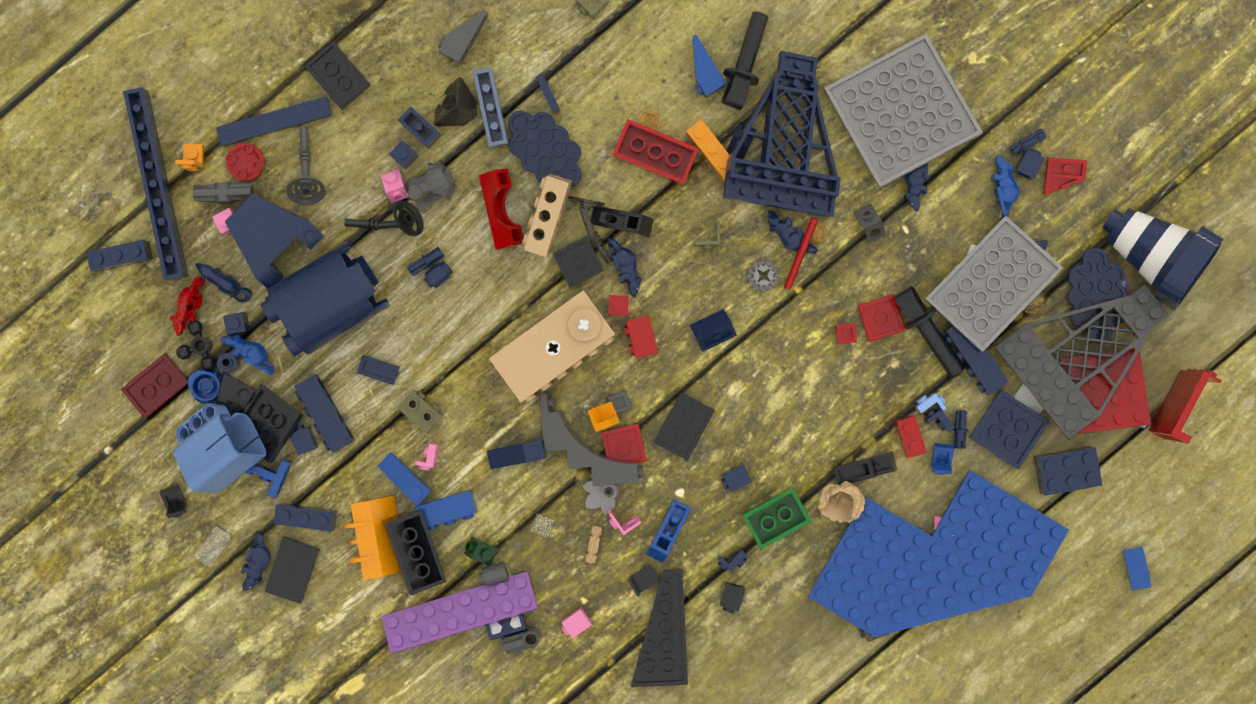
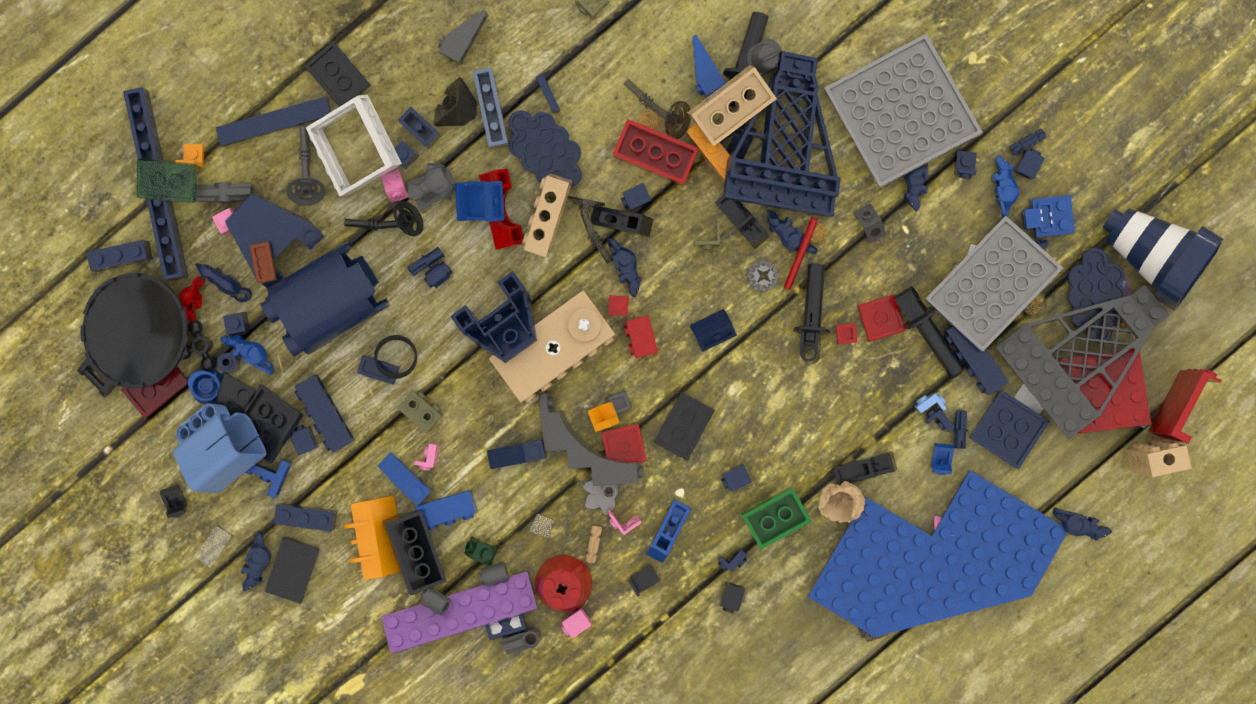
red dish [225,143,264,181] -> none
black plate [553,236,604,288] -> none
black wing [631,569,688,687] -> none
red brick [894,415,927,458] -> none
dark blue brick [1033,446,1103,496] -> none
red wing [1043,157,1087,195] -> none
blue slope [1123,547,1151,591] -> none
none -> black dish [77,273,188,397]
none -> clear green tile [137,159,197,203]
none -> copper plate [250,242,277,283]
none -> white window [306,95,402,197]
none -> black tyre [374,335,417,379]
none -> dark grey brick [420,588,451,616]
none -> dark blue wedge [450,271,537,363]
none -> blue panel [455,181,504,222]
none -> red cone [535,555,593,613]
none -> dark blue brick [621,183,651,211]
none -> clear smoke dish [624,78,691,139]
none -> tan brick [687,65,777,146]
none -> black slope [715,196,769,249]
none -> dark grey piece [746,39,782,75]
none -> black piece [793,264,830,364]
none -> dark blue bracket [954,151,977,179]
none -> blue piece [1022,195,1075,238]
none -> dark blue animal [1052,507,1112,541]
none -> tan brick [1126,439,1192,477]

